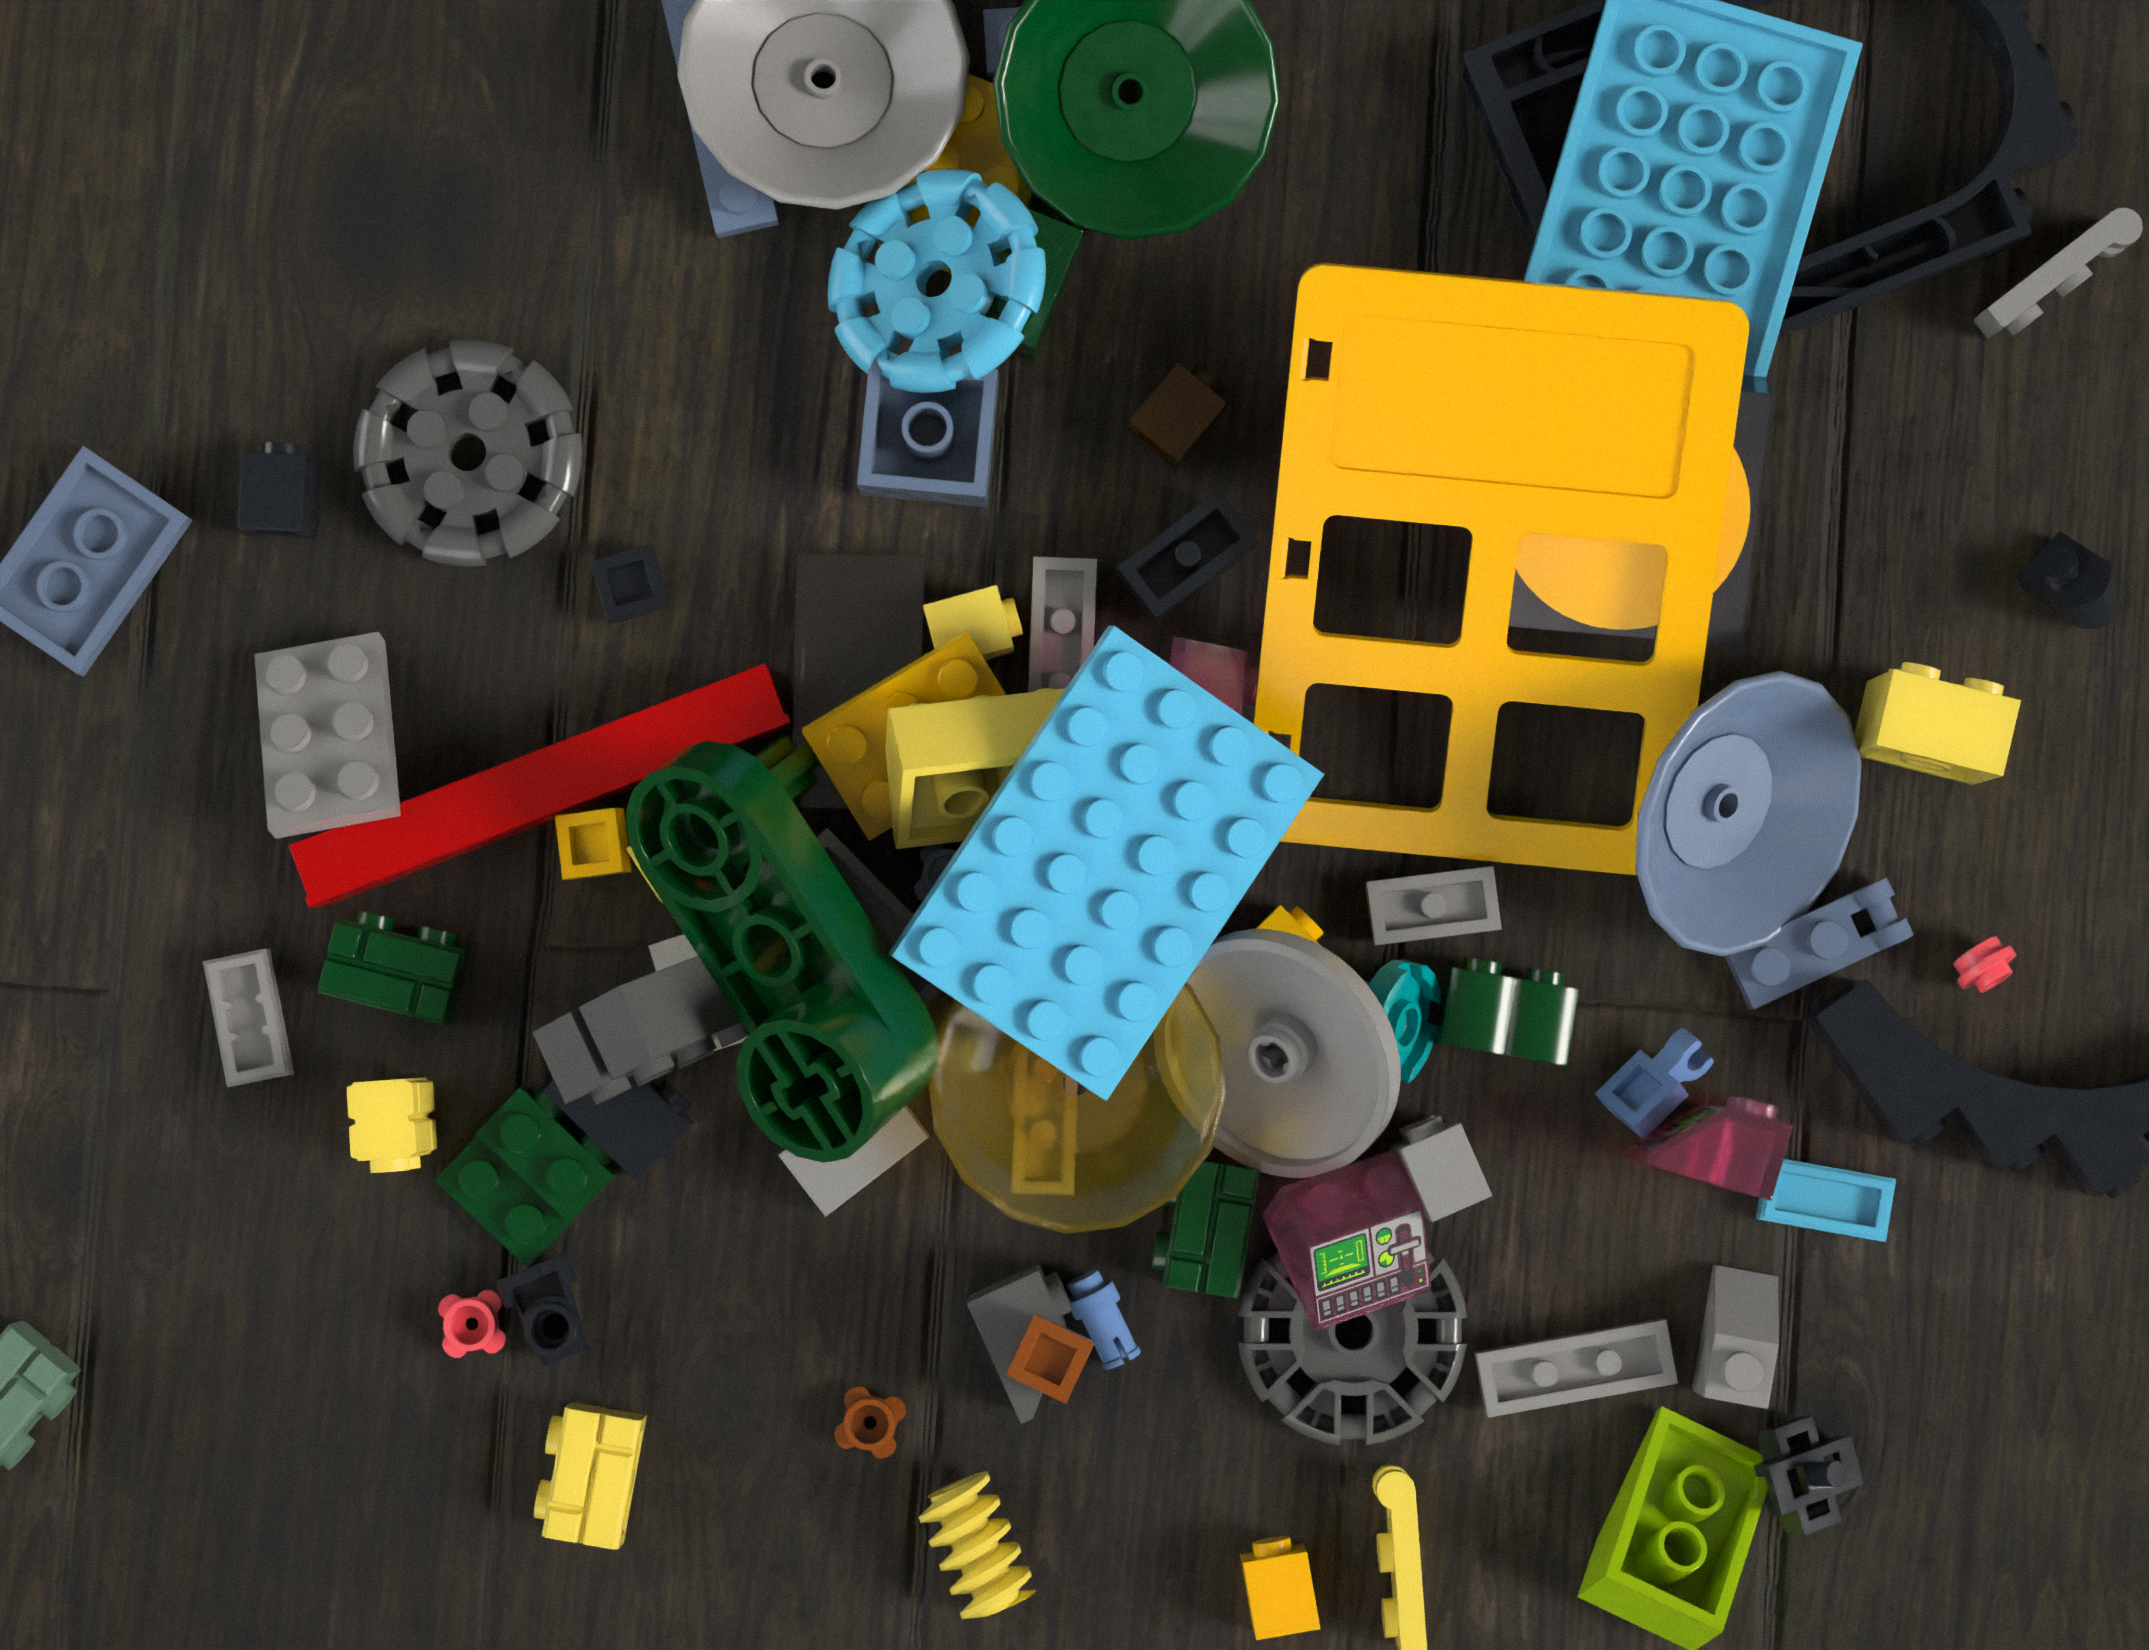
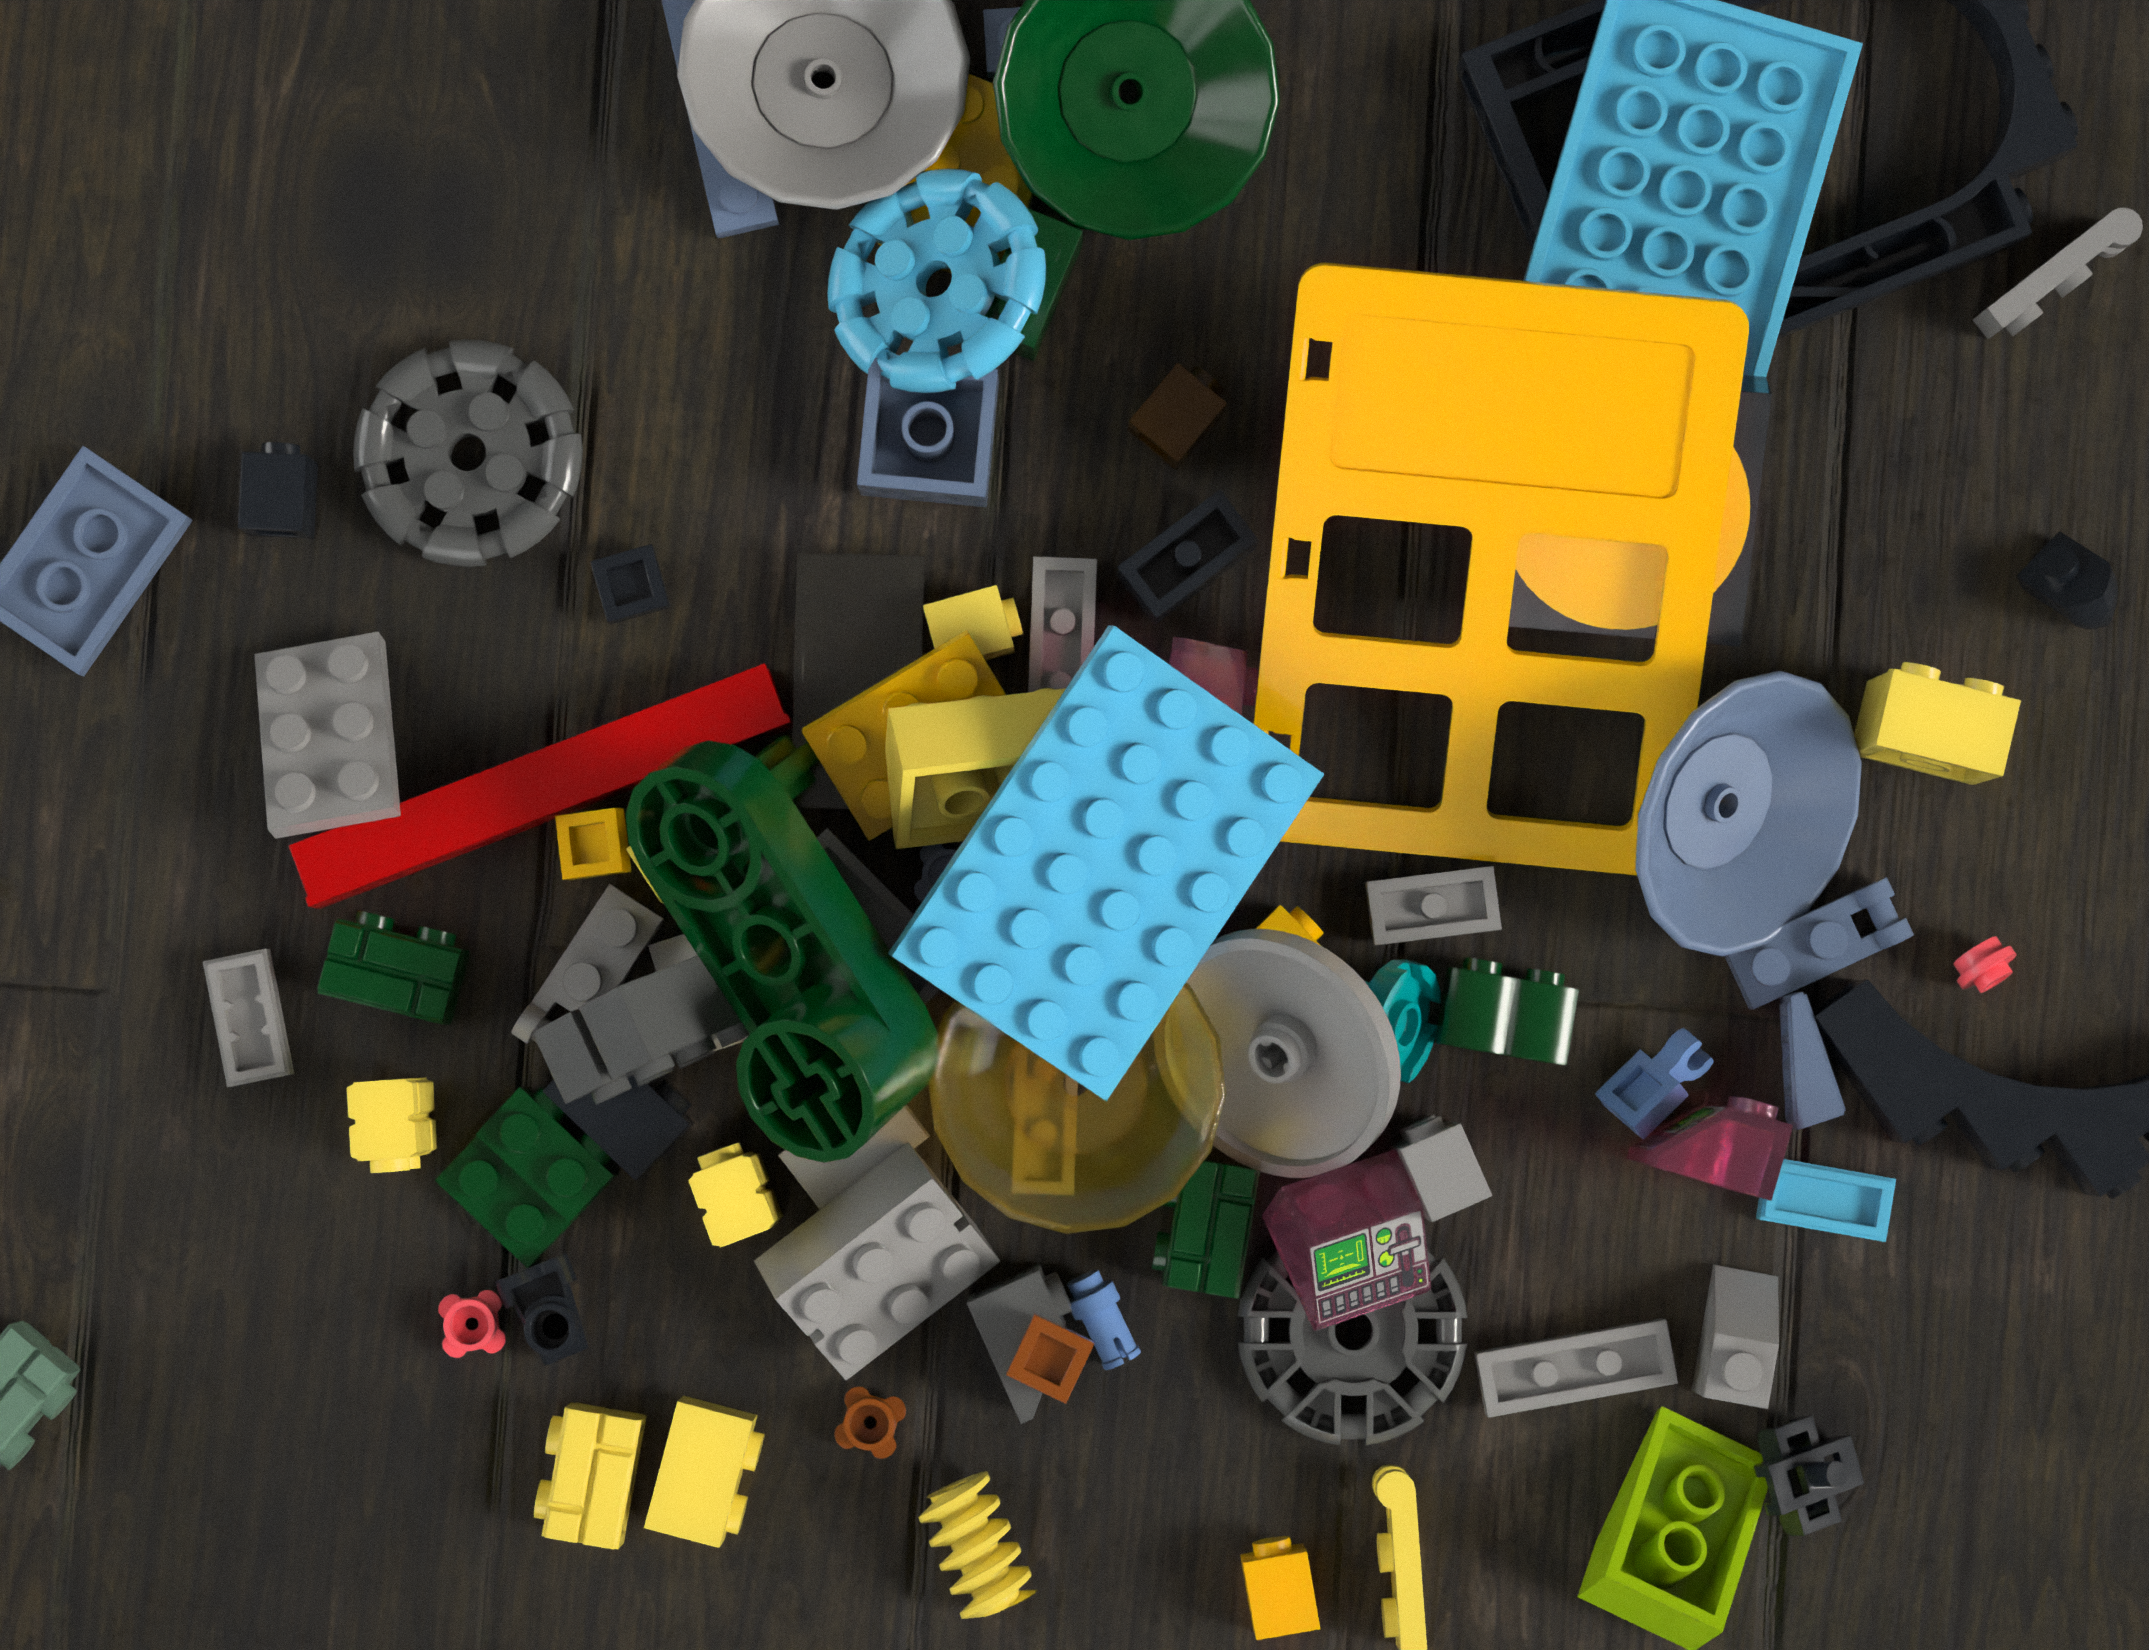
none -> light grey plate [511,884,665,1044]
none -> light yellow brick [644,1396,765,1548]
none -> light yellow brick [688,1142,783,1248]
none -> light grey piece [754,1142,1000,1380]
none -> sand blue slope [1779,992,1846,1130]

